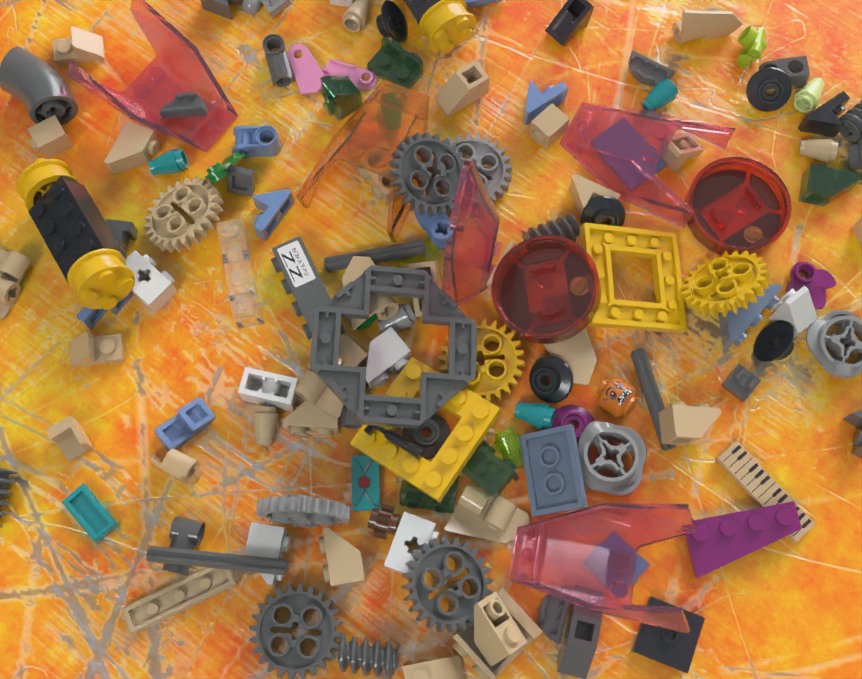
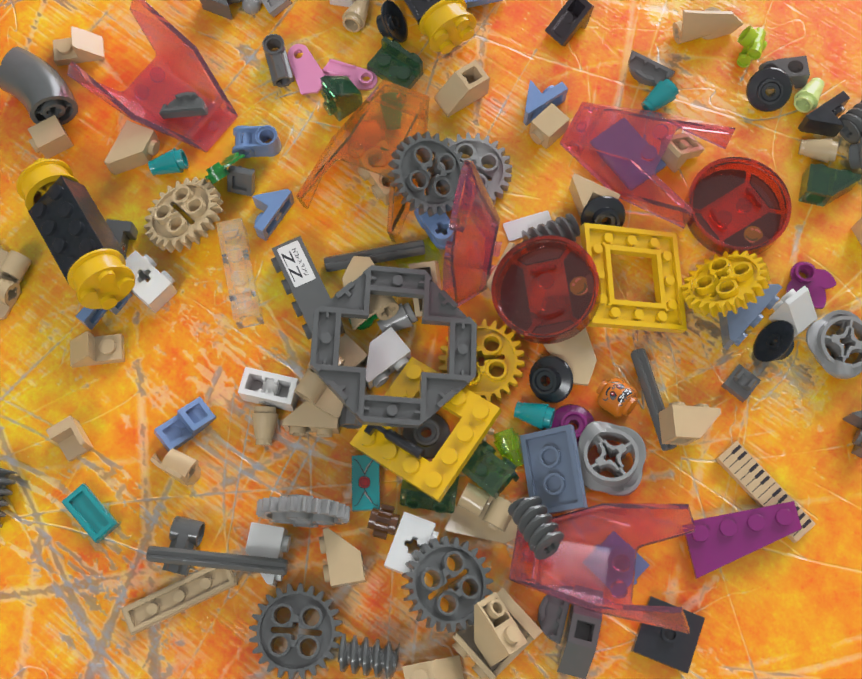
none -> white sticker [503,211,552,241]
none -> dark grey piece [508,496,565,560]

